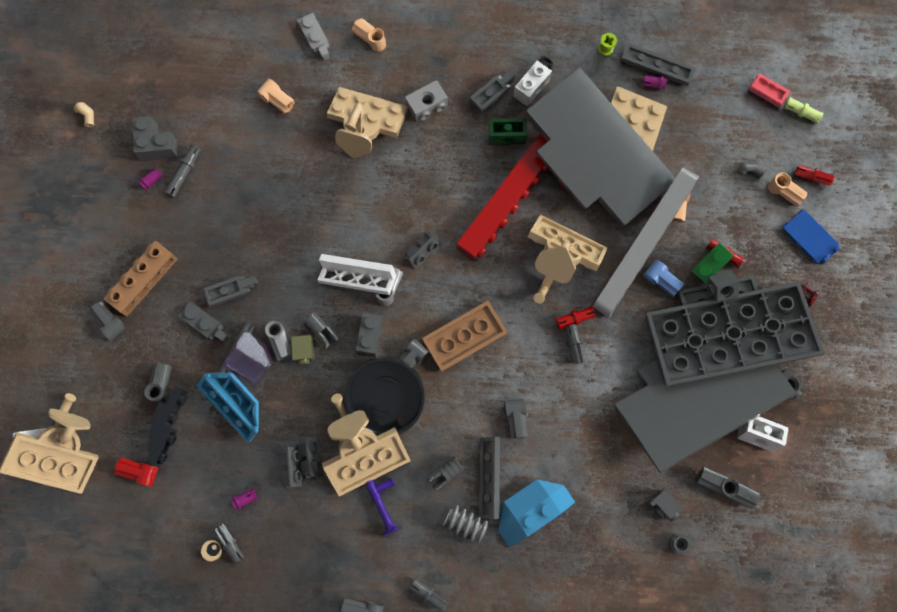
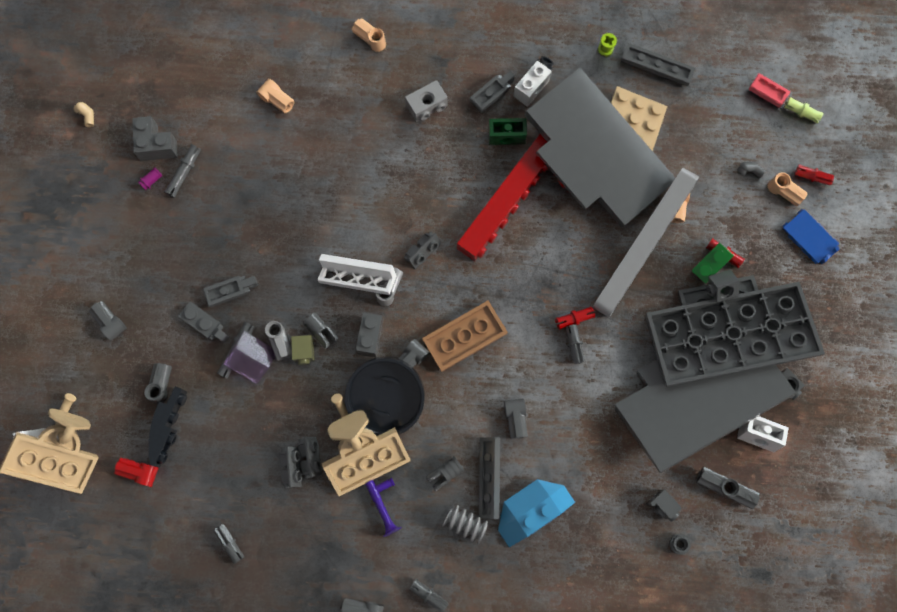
medium nougat brick [104,240,178,316] -> none
dark azure wedge [196,373,259,443] -> none
tan tile [201,540,223,561] -> none
magenta pin [231,488,258,510] -> none
light grey hinge [297,13,330,61] -> none
tan plate [327,87,408,158] -> none
tan plate [528,215,608,304] -> none
magenta pin [643,75,667,91] -> none
medium blue piece [643,260,684,297] -> none
dark red piece [802,283,818,307] -> none

